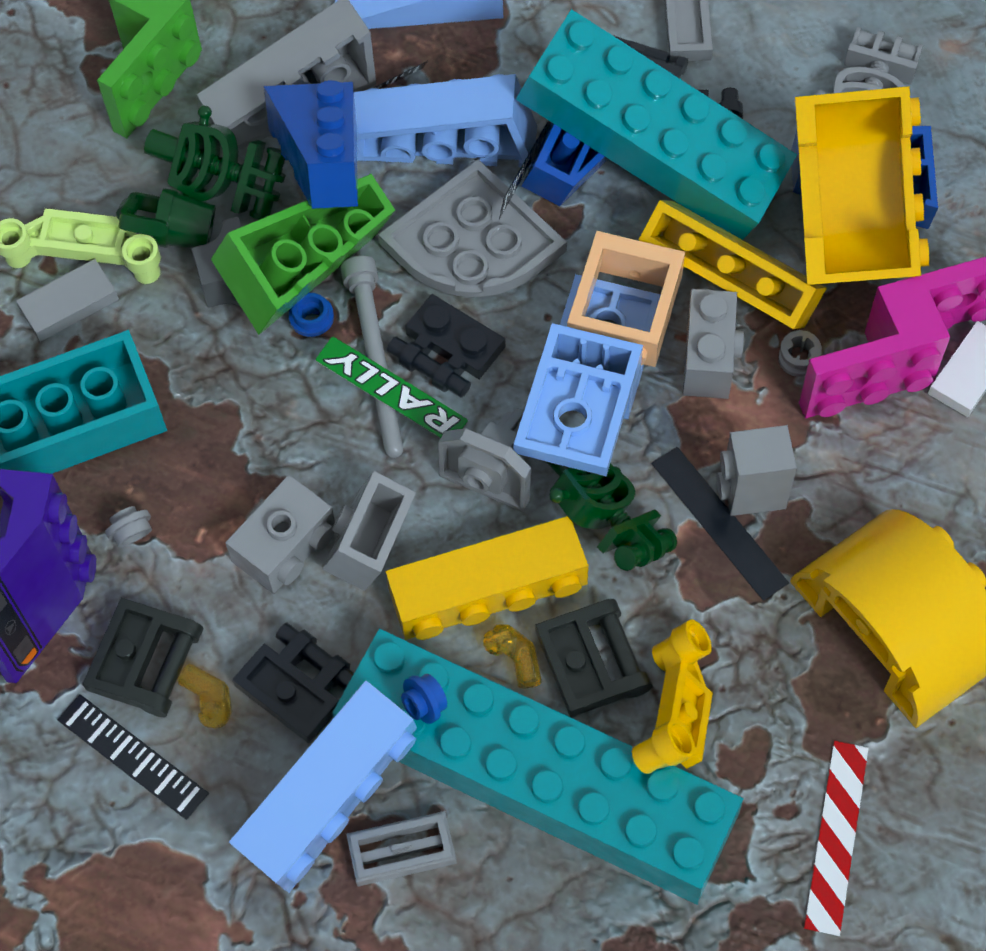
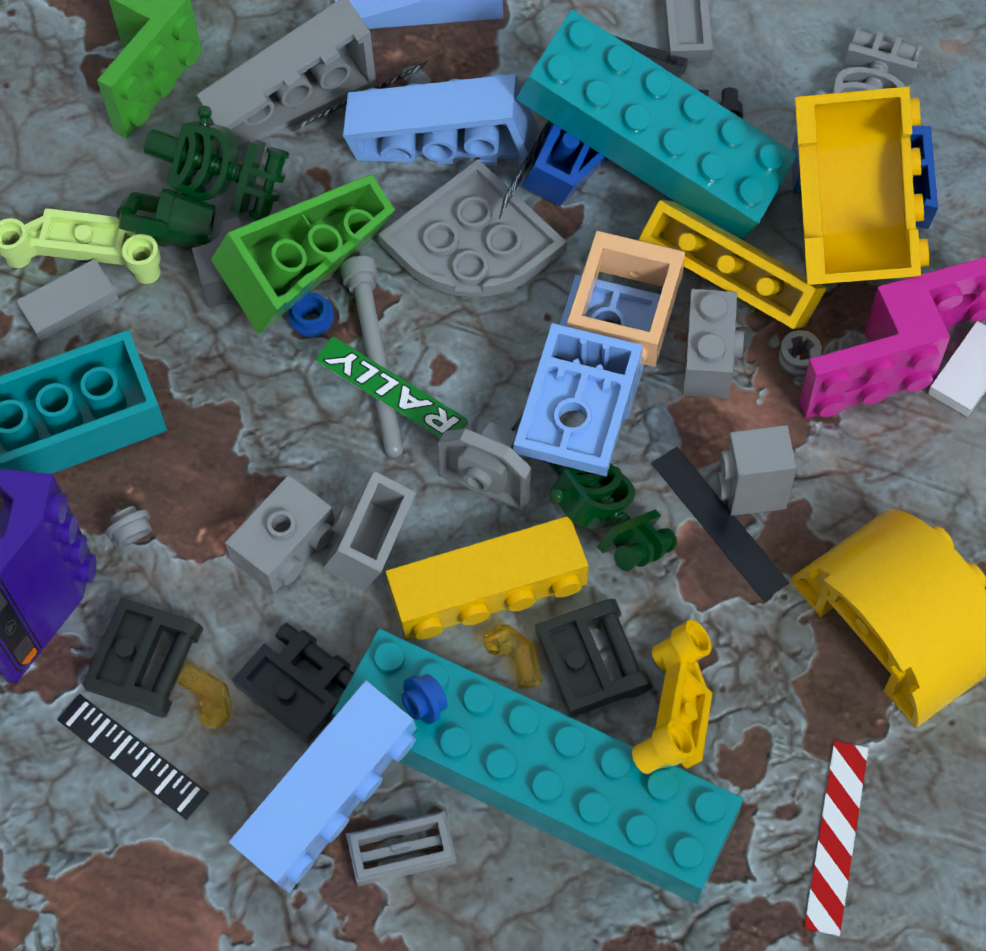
blue wedge [264,80,358,209] -> none
black plate [387,294,506,398] -> none

